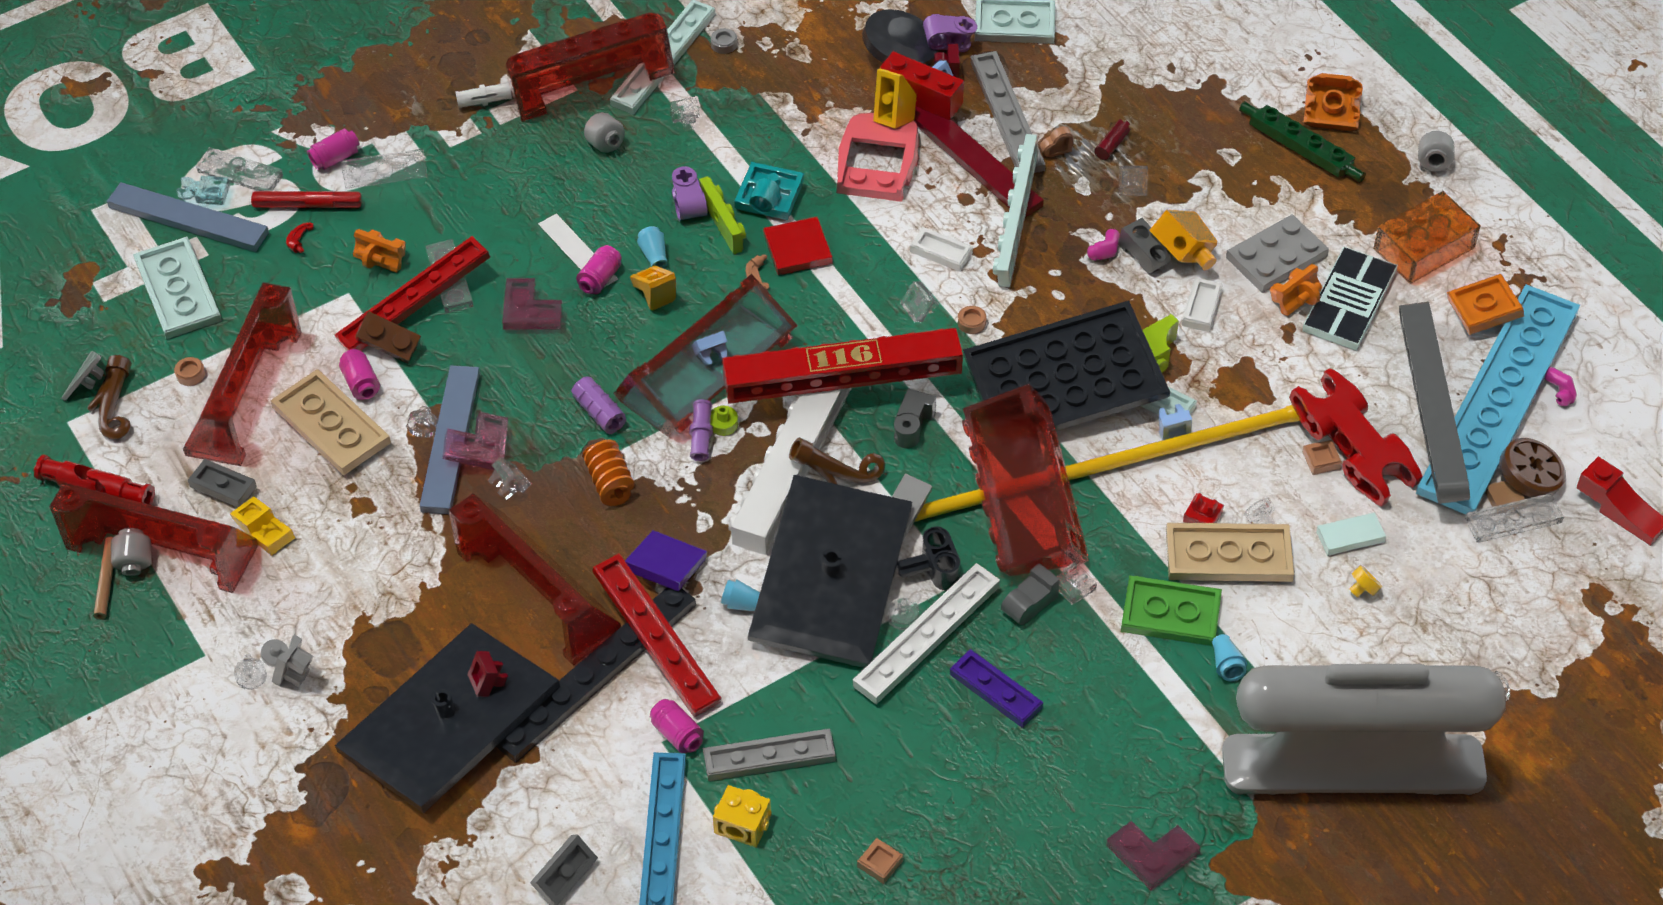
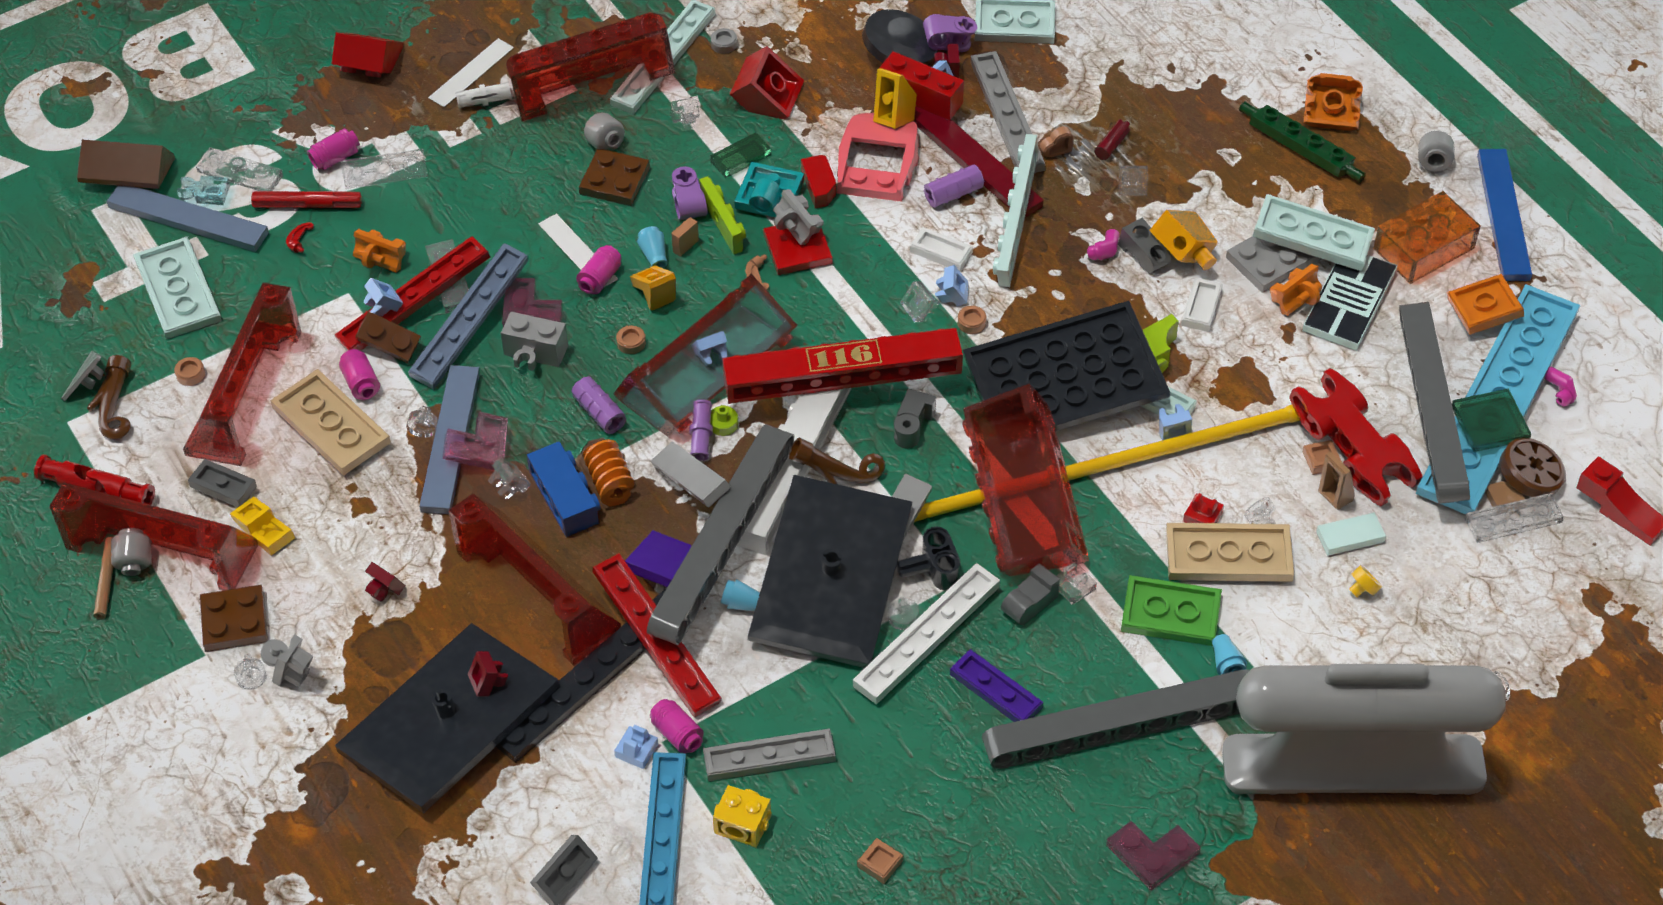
none -> reddish brown slope [77,139,175,189]
none -> reddish brown plate [200,584,268,652]
none -> red slope [331,32,404,78]
none -> light blue tile [364,278,403,317]
none -> dark red tile [365,562,406,602]
none -> sand blue tile [408,243,529,390]
none -> white sticker [428,38,514,107]
none -> light grey brick [501,312,568,371]
none -> blue brick [527,441,601,537]
none -> reddish brown plate [579,149,650,206]
none -> light blue tile [614,725,658,769]
none -> nougat tile [616,326,646,354]
none -> dark grey beam [647,424,795,645]
none -> light grey tile [651,441,731,507]
none -> nougat tile [671,217,699,257]
none -> clear green tile [710,132,771,178]
none -> red slope [730,46,804,120]
none -> light grey hips [773,189,824,245]
none -> red piece [801,155,836,208]
none -> medium lavender axle [924,164,984,208]
none -> light blue tile [935,265,968,306]
none -> dark grey beam [982,670,1250,769]
none -> light aqua tile [1252,194,1375,271]
none -> medium nougat slope [1318,451,1355,510]
none -> clear green tile [1452,388,1531,452]
none -> blue tile [1477,149,1532,281]

